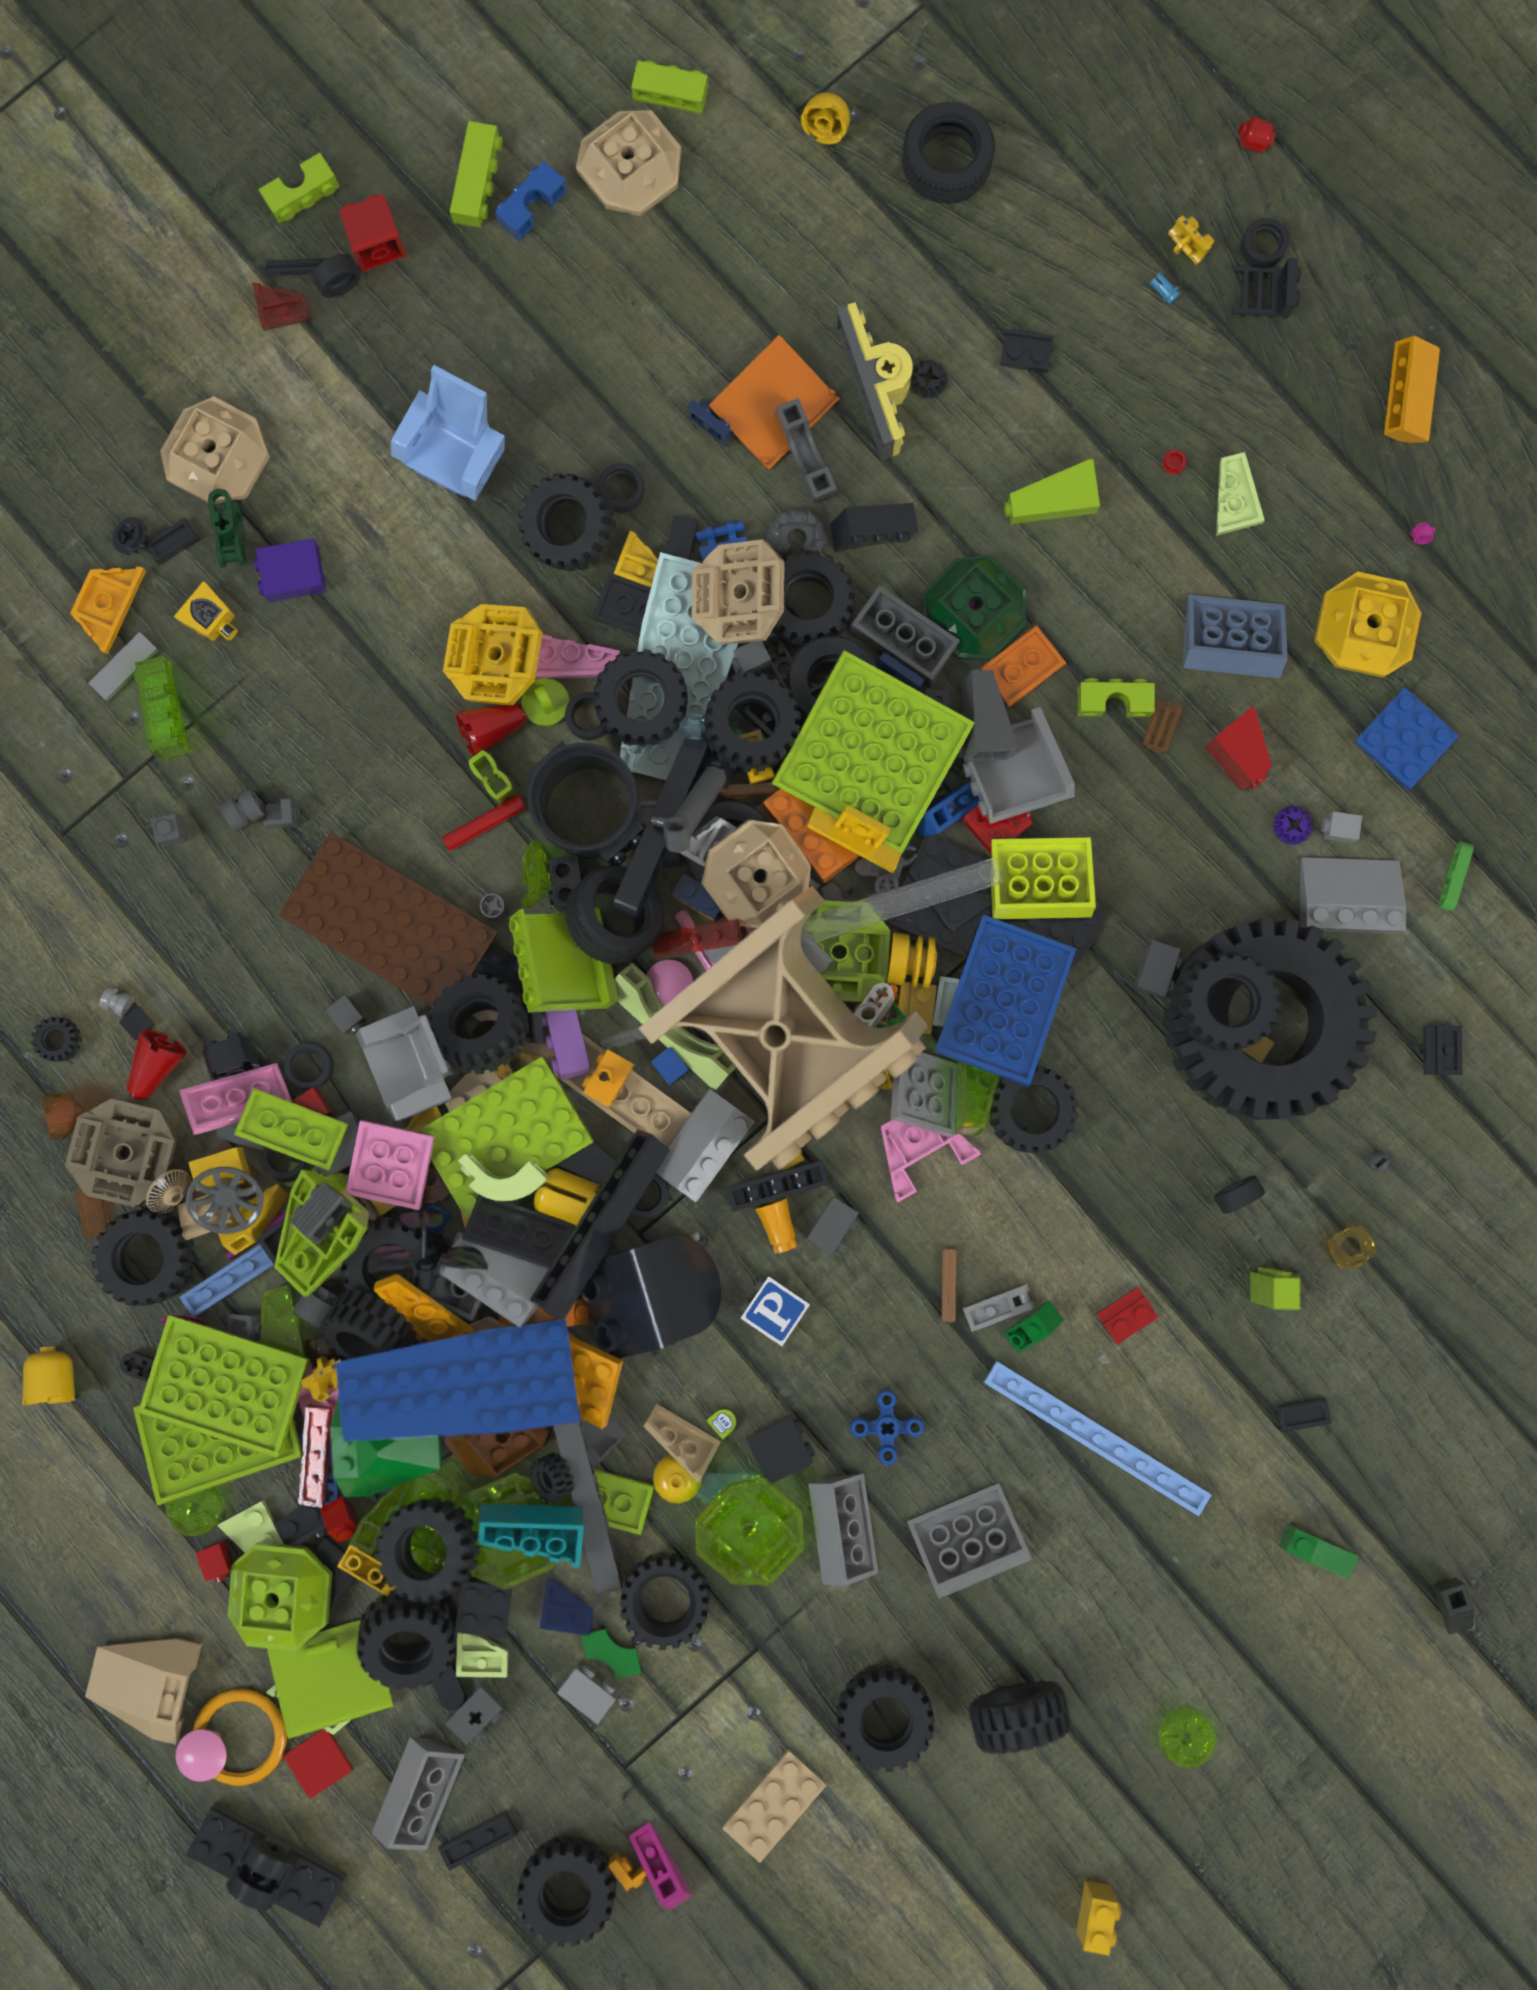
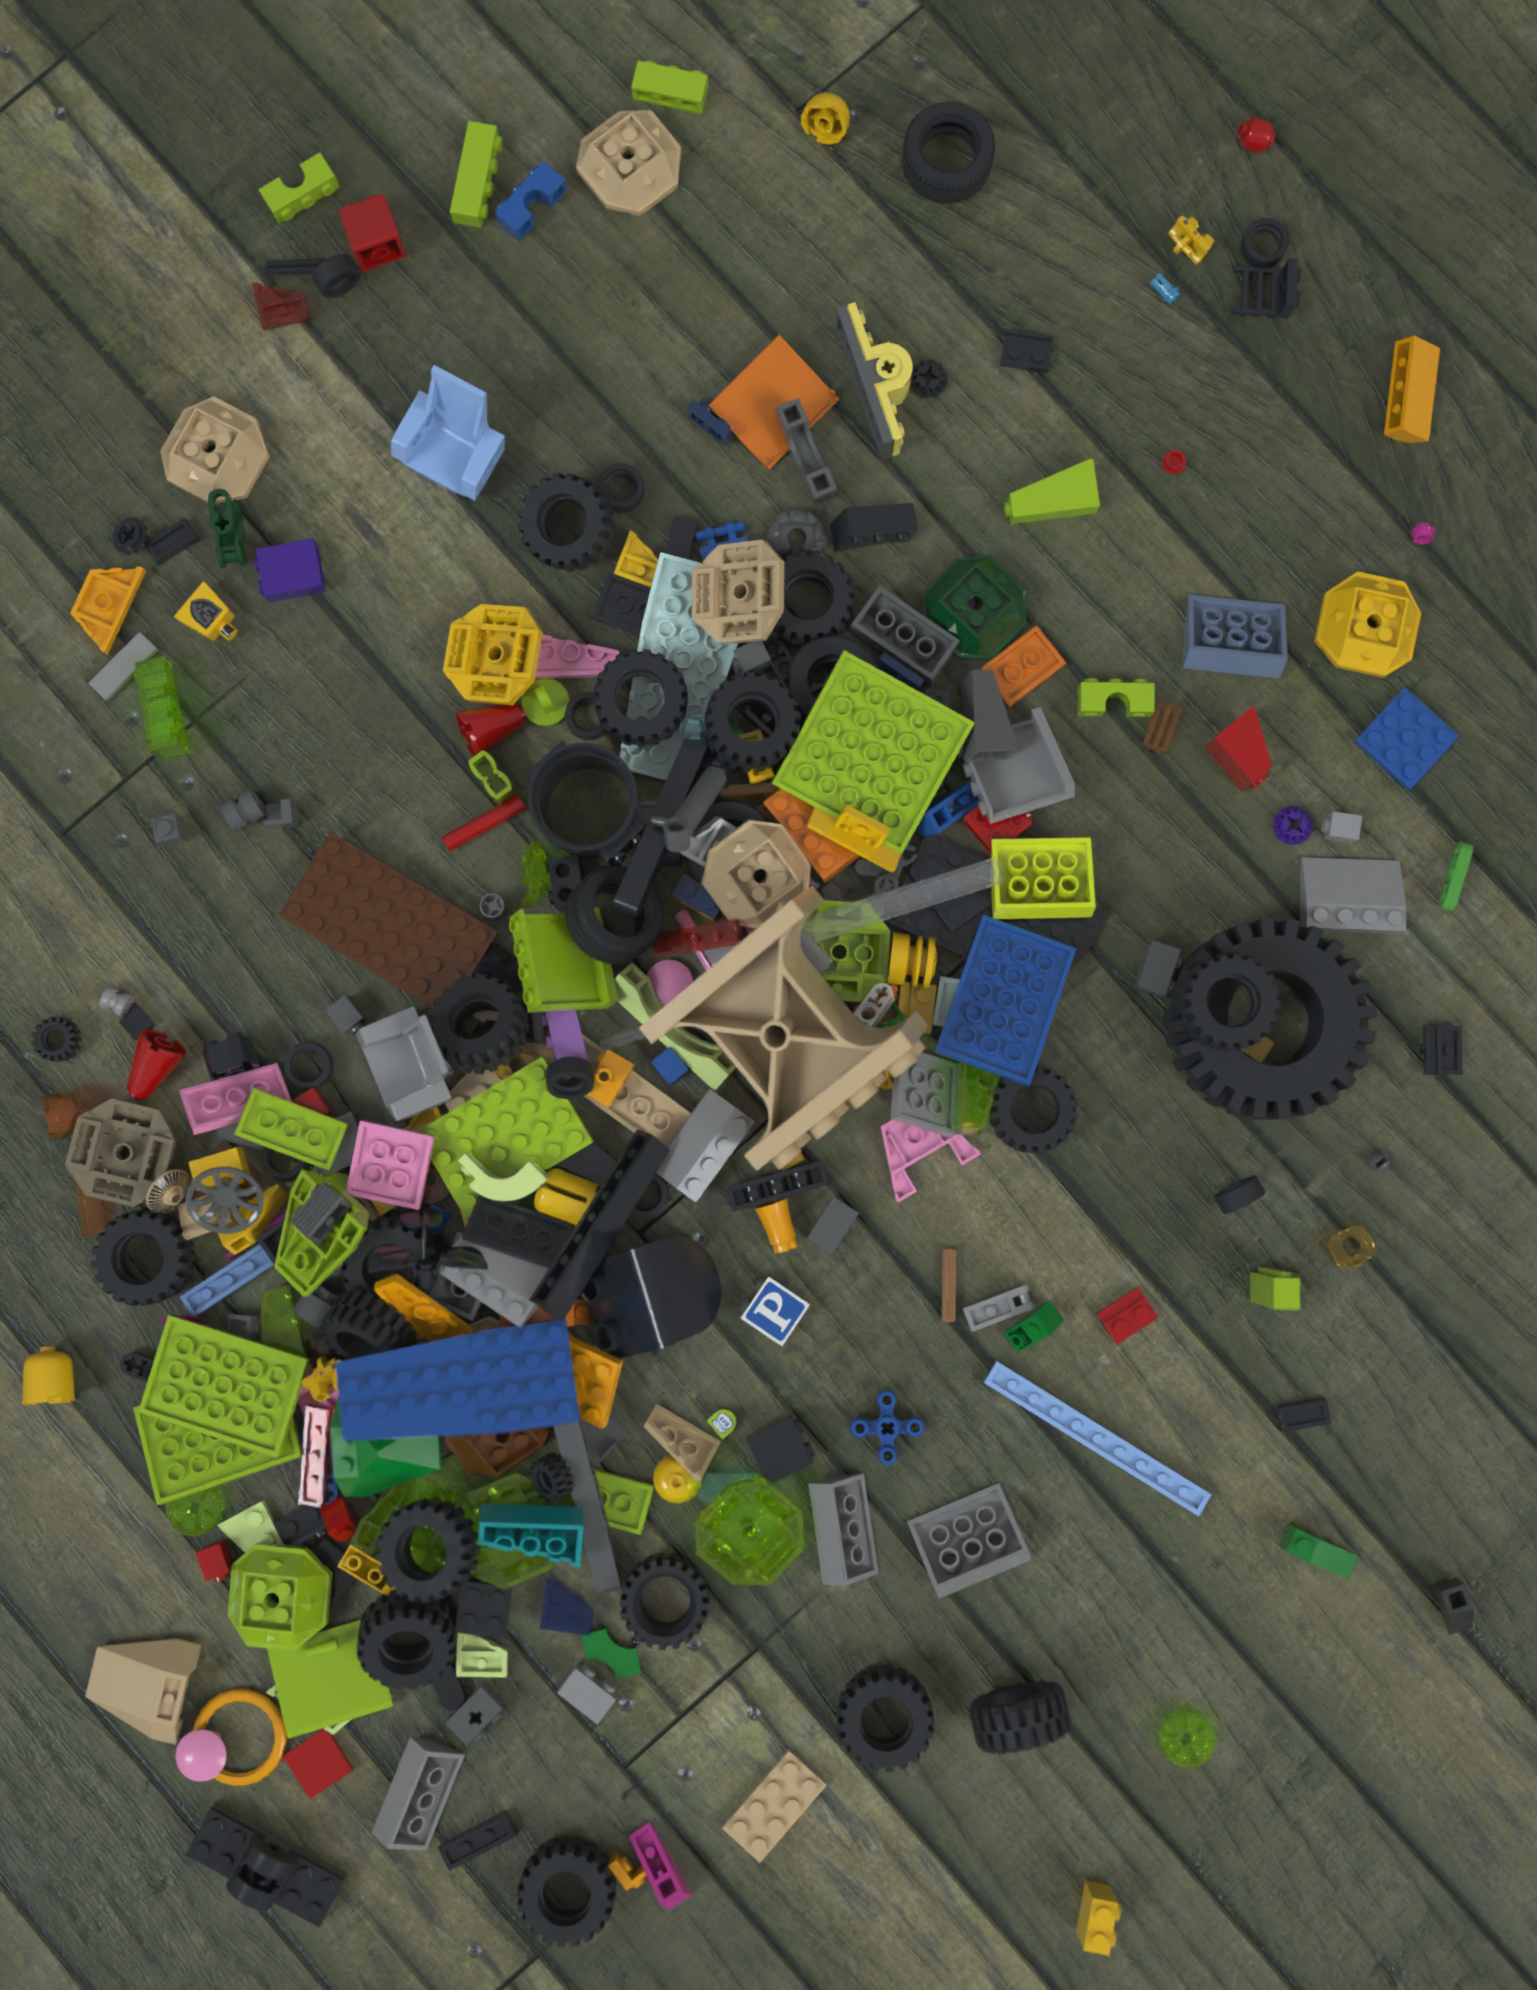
yellowish green wing [1216,452,1265,536] -> none
none -> black tyre [545,1057,594,1099]

